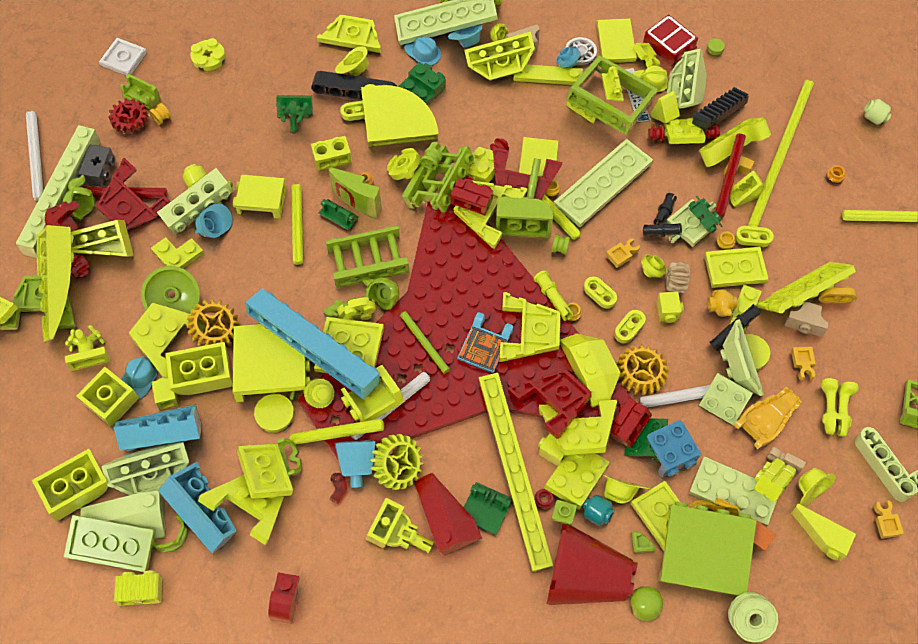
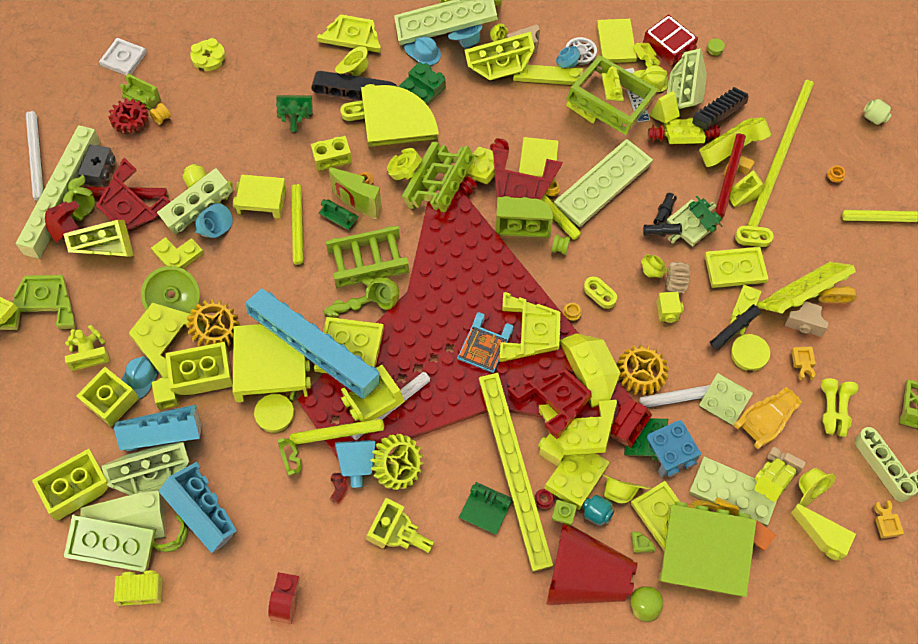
neon yellow wedge [36,225,74,343] -> none
red gear [71,255,90,278] -> none
neon yellow wing [198,475,284,545] -> none
neon yellow plate [237,444,293,499] -> none
neon yellow plate [304,379,334,408] -> none
neon yellow plate [337,297,376,321] -> none
lime bar [400,311,450,374] -> none
red wedge [414,473,483,556] -> none
lime wheel [420,147,443,170] -> none
red brick [450,178,493,216] -> none
neon yellow wing [454,181,528,249] -> none
lime piece [527,158,541,199] -> none
neon yellow pin [534,270,574,321] -> none
yellow plate [606,238,640,268] -> none
neon yellow plate [614,310,646,344] -> none
yellow piece [708,289,737,317] -> none
yellow plate [717,231,736,249] -> none
yellowish green wedge [720,319,764,396] -> none
yellowish green wheel [728,592,778,642] -> none

